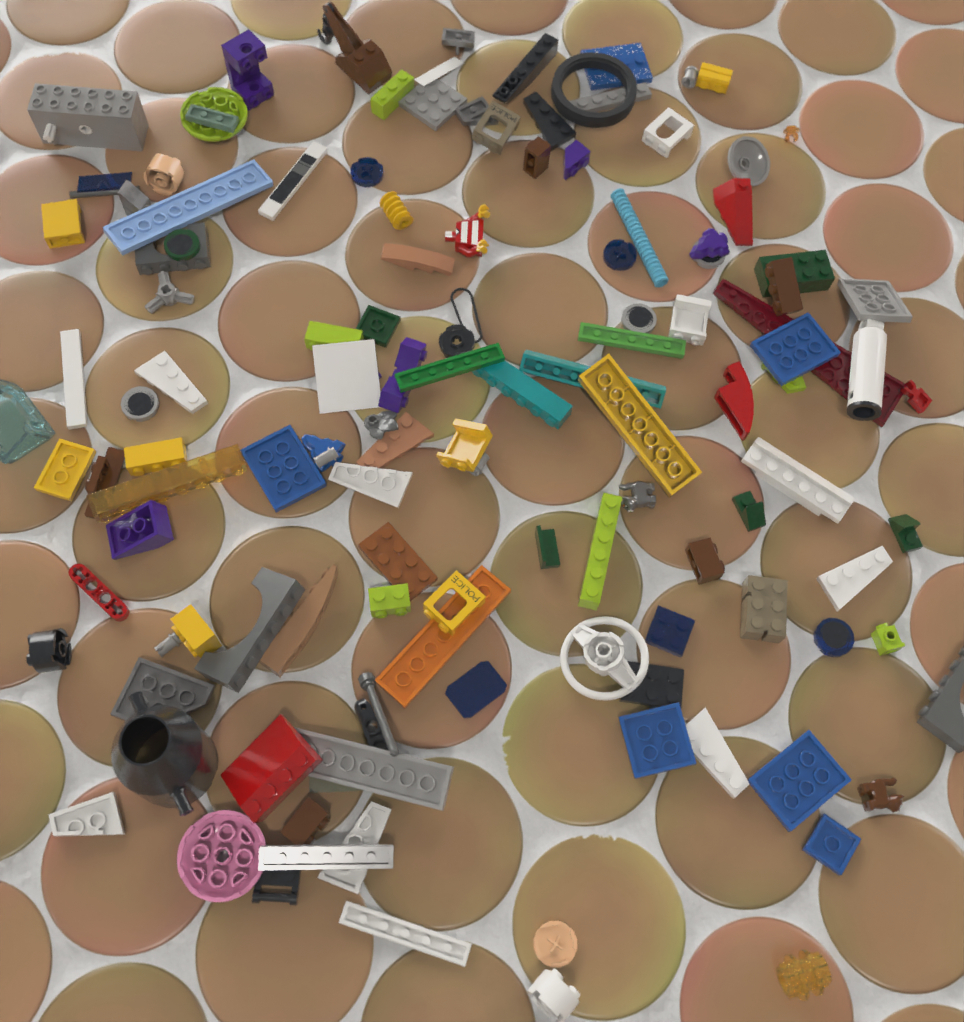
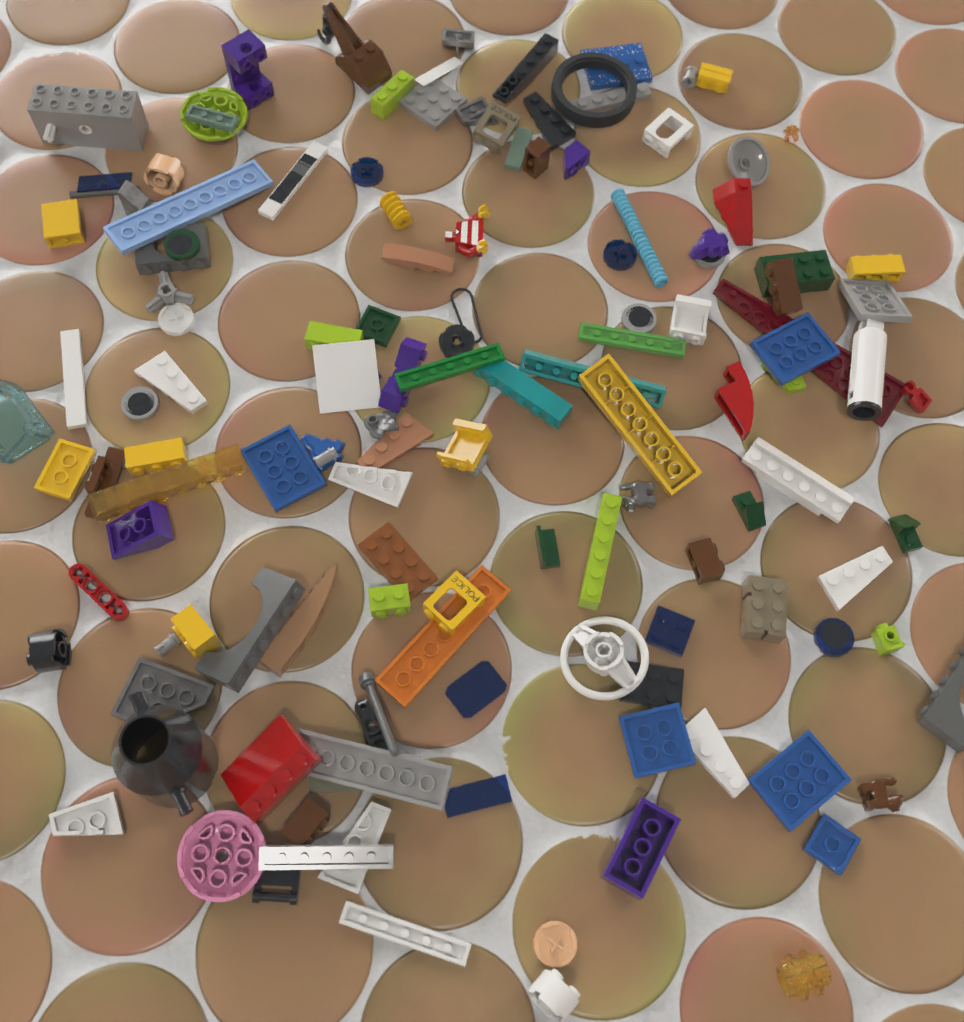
none -> white tile [158,302,195,336]
none -> clear blue piece [445,774,512,818]
none -> sand green tile [504,127,533,172]
none -> dark purple brick [600,797,681,900]
none -> yellow brick [845,254,906,282]

